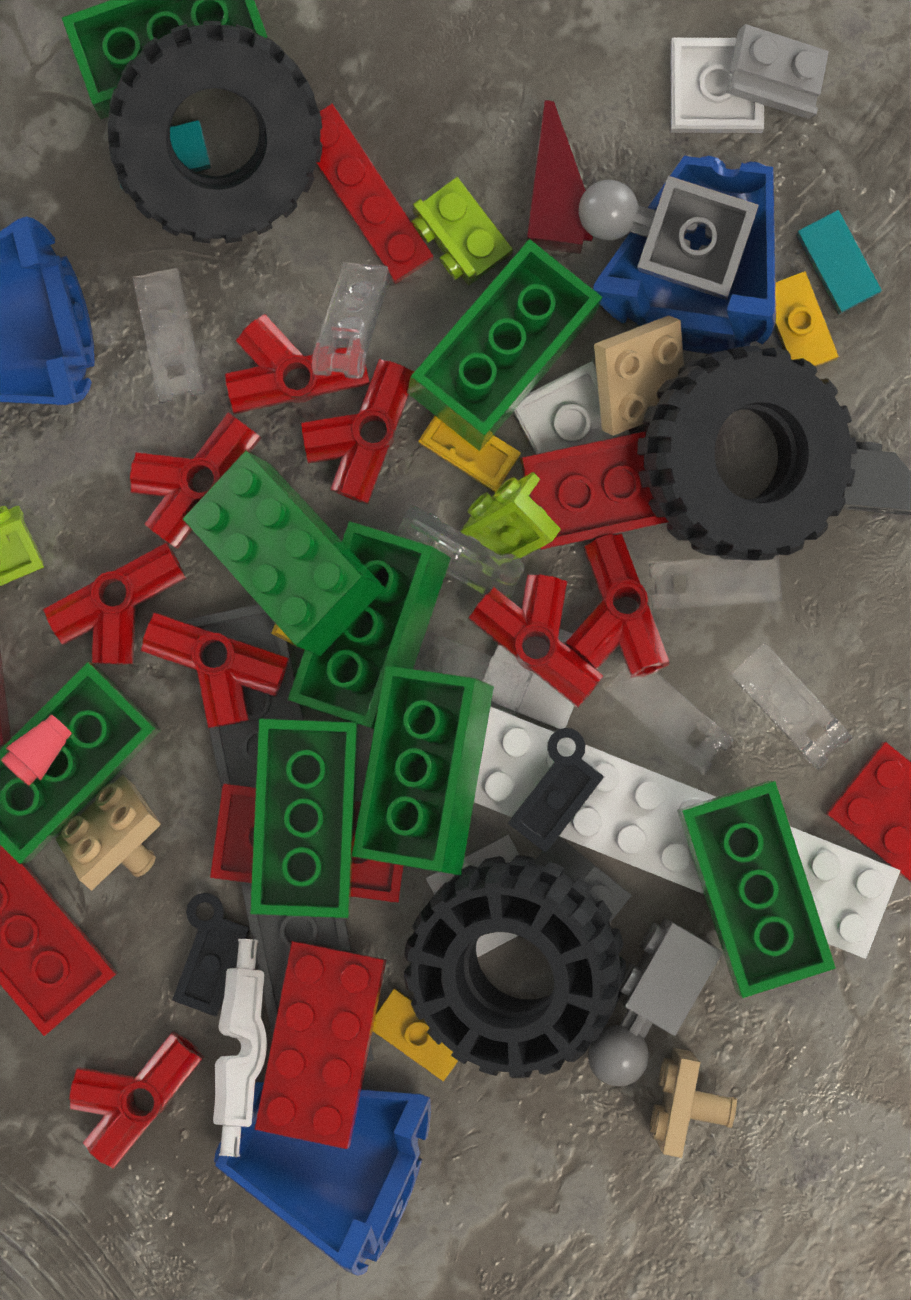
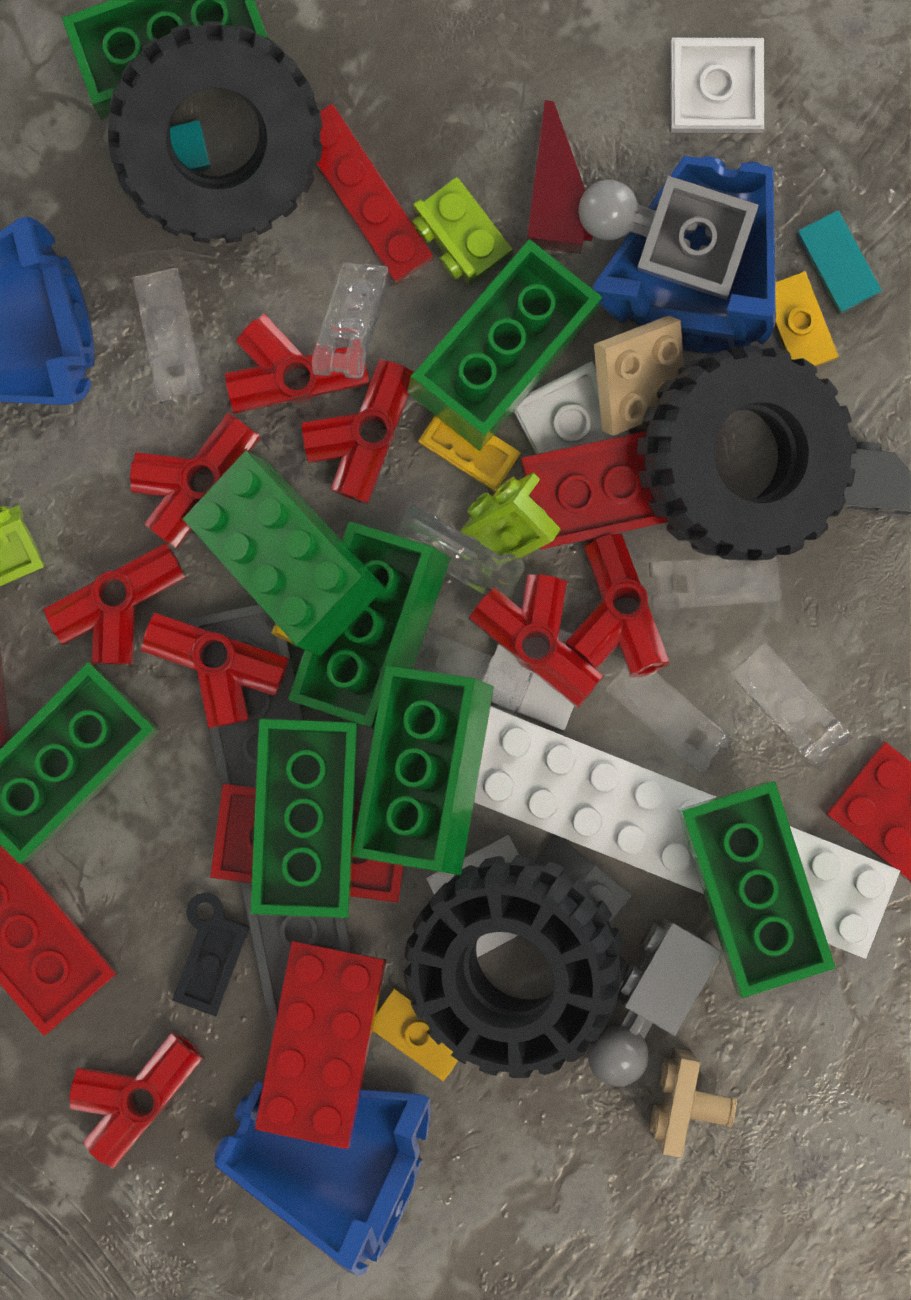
coral cone [1,714,72,786] -> none
tan plate [55,774,161,891] -> none
white piece [213,939,267,1157] -> none
black hinge [508,728,605,853] -> none
light grey plate [726,24,829,119] -> none

